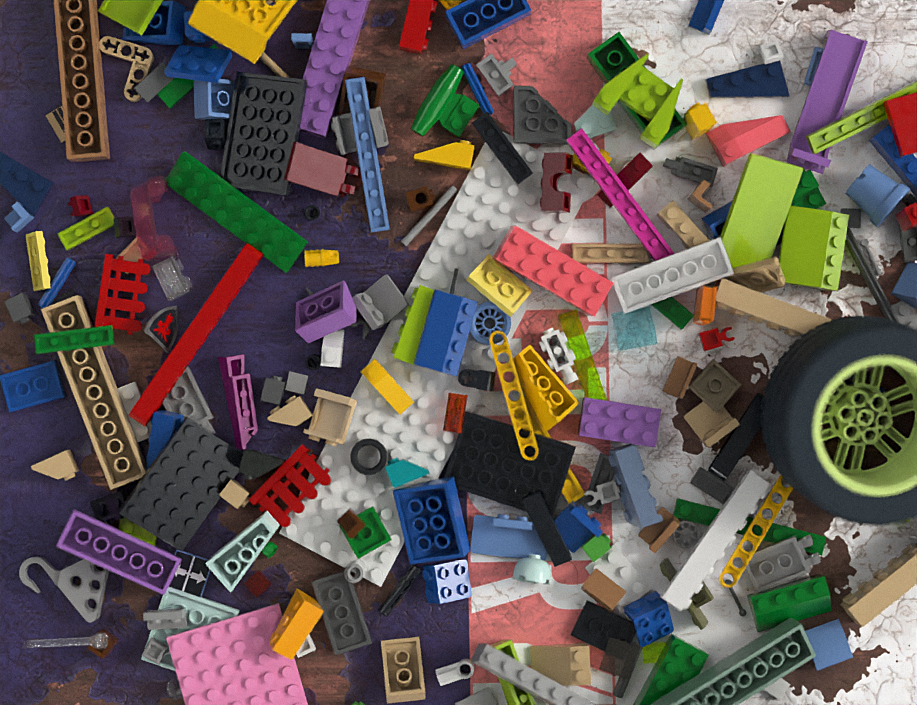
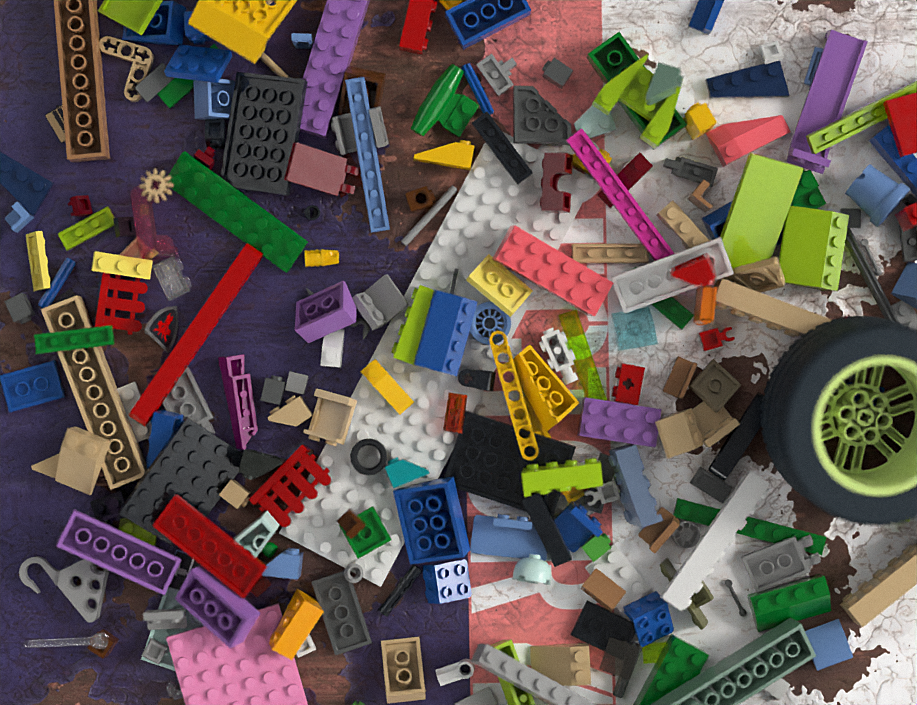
black hinge [306,354,321,370] -> none
yellow beam [718,475,793,588] -> none
none -> tan slope [55,427,111,495]
none -> light yellow plate [91,251,153,279]
none -> tan gear [139,169,173,203]
none -> red plate [153,494,268,598]
none -> medium lavender brick [174,565,260,649]
none -> dark red tile [194,146,215,170]
none -> medium blue slope [262,548,304,579]
none -> lime wedge [522,458,603,497]
none -> dark grey brick [542,58,573,89]
none -> red brick [611,363,645,405]
none -> sand green slope [645,62,684,105]
none -> tan slope [655,408,703,459]
none -> red slope [670,253,717,287]

